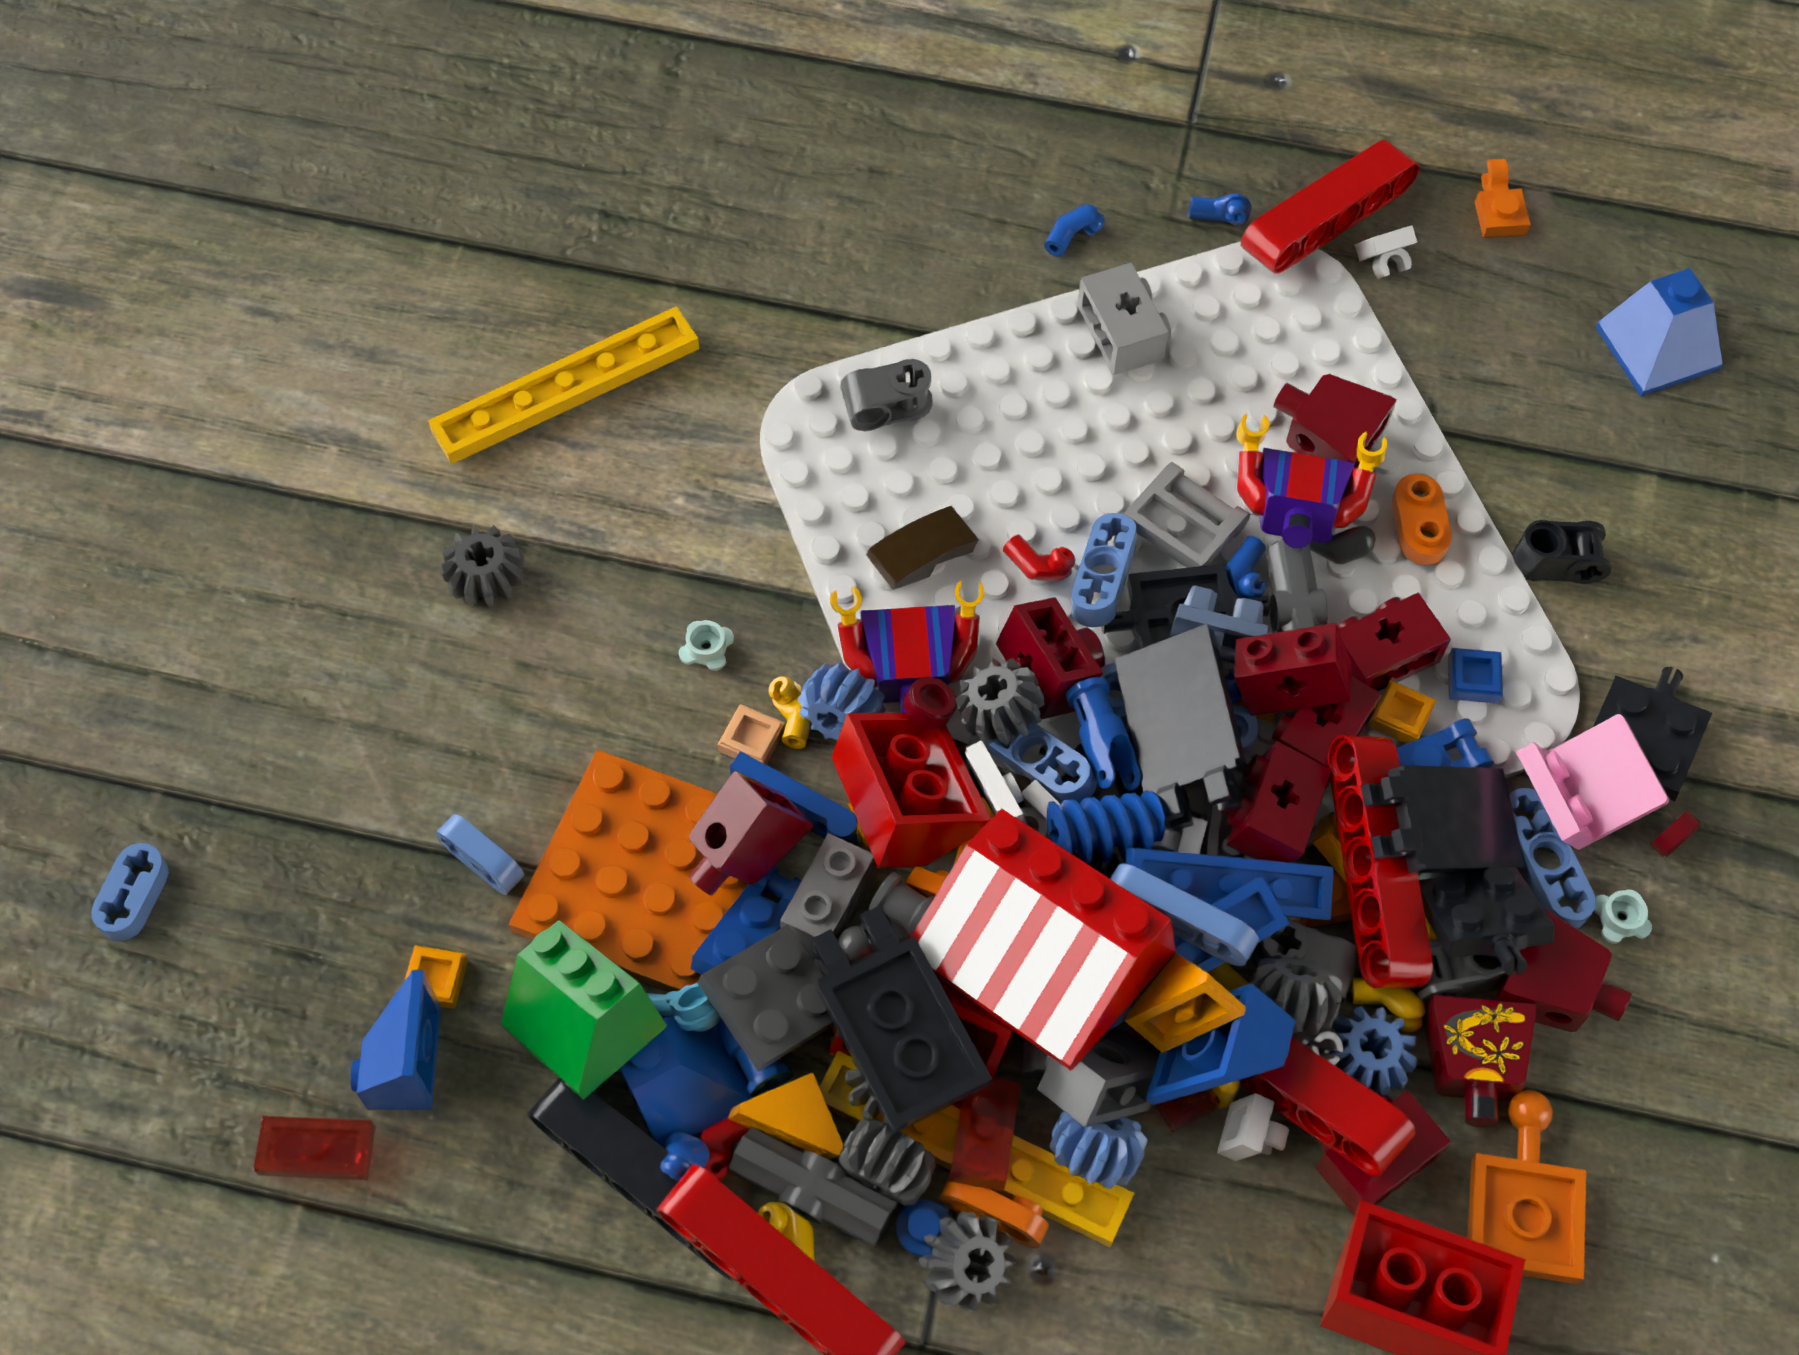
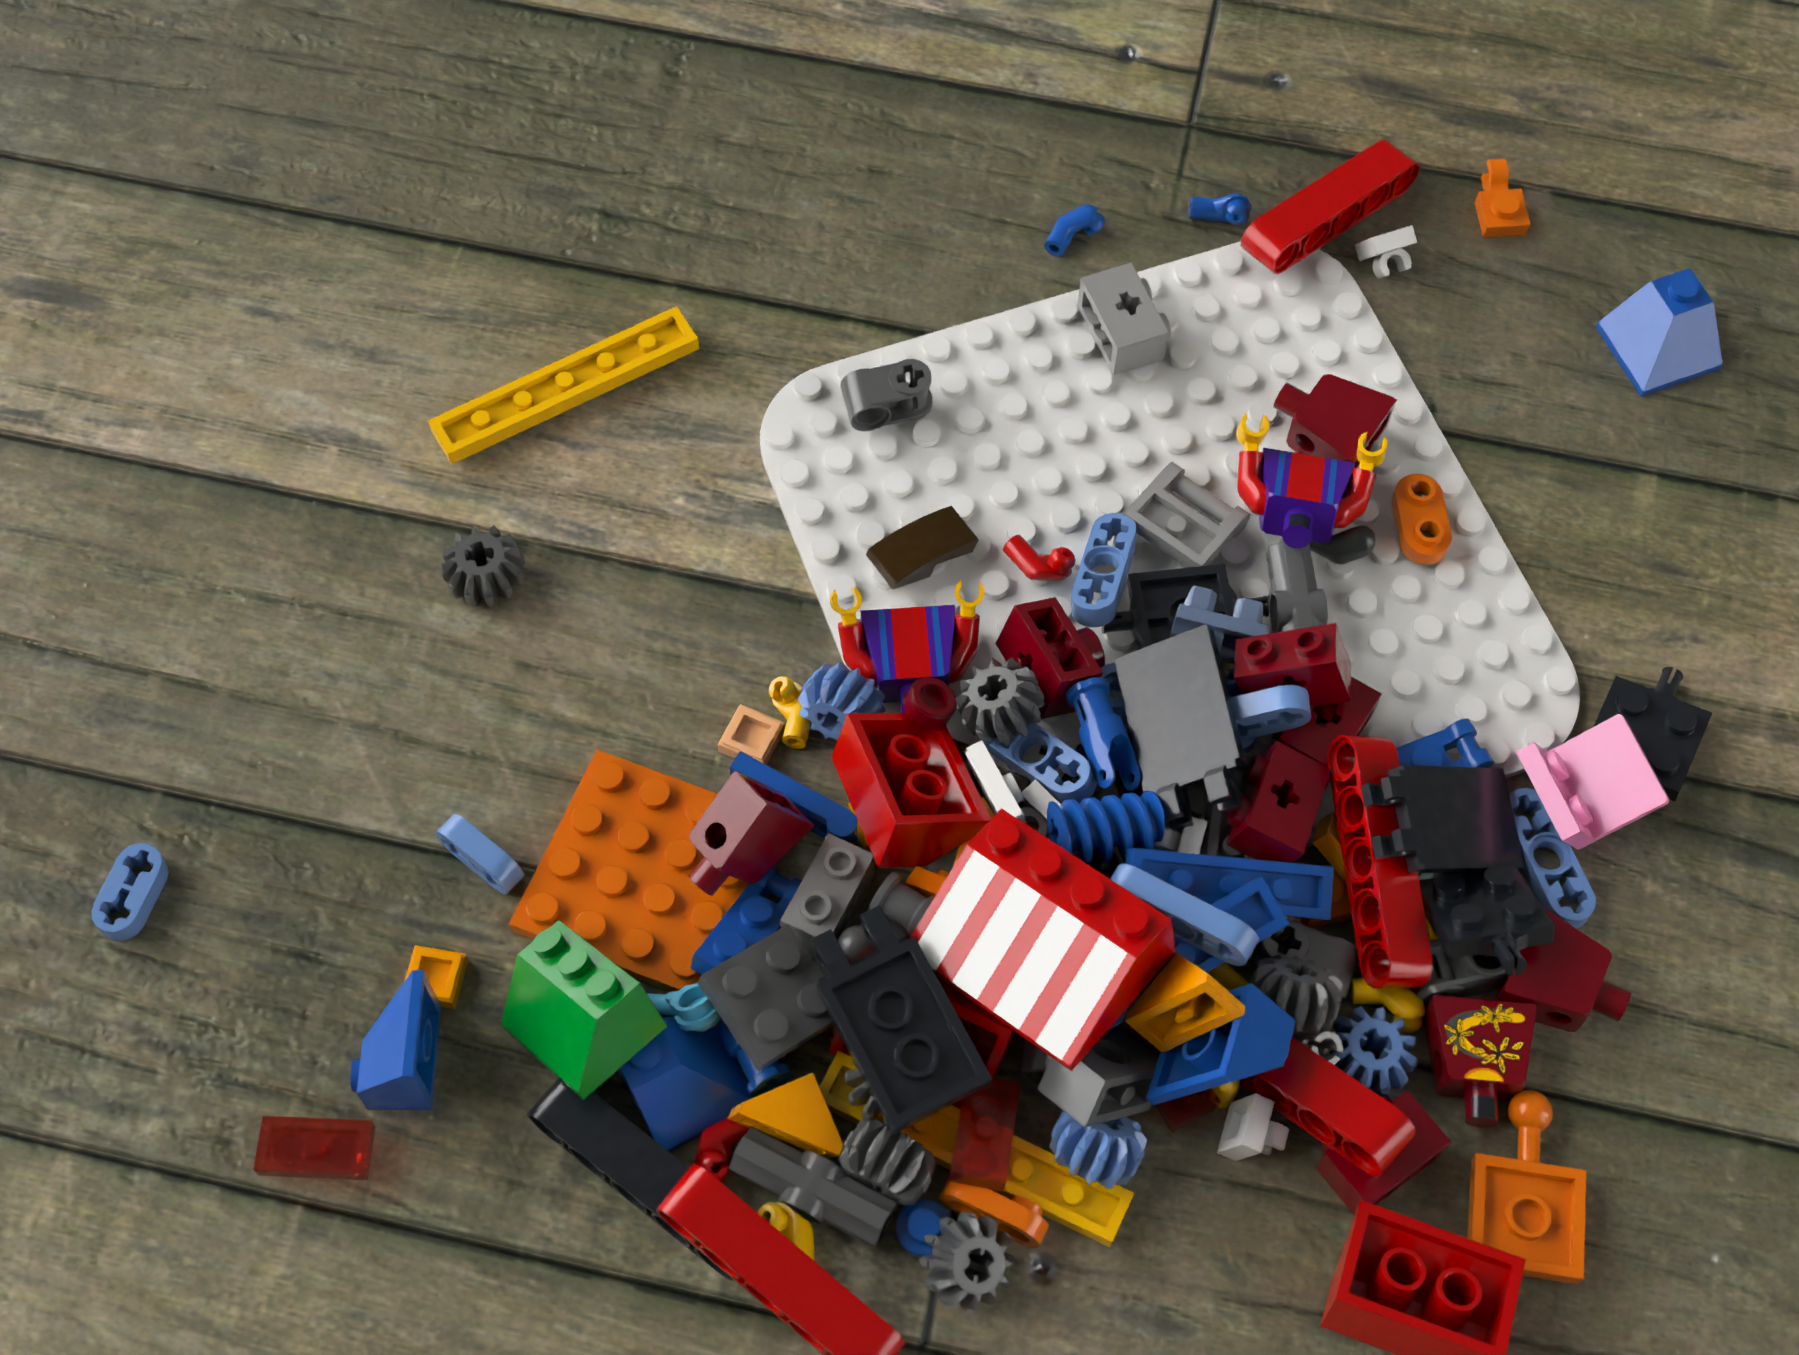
blue arm [660,1131,710,1181] -> none
light aqua plate [679,620,734,671] -> none
blue arm [1225,536,1267,599] -> none
dark red brick [1337,592,1451,691] -> none
light orange tile [1369,680,1437,744] -> none
blue tile [1448,648,1503,704] -> none
black piece [1511,520,1611,584] -> none
light aqua plate [1593,890,1652,944] -> none
dark red tile [1650,809,1701,857] -> none
none -> medium blue beam [1230,685,1311,740]

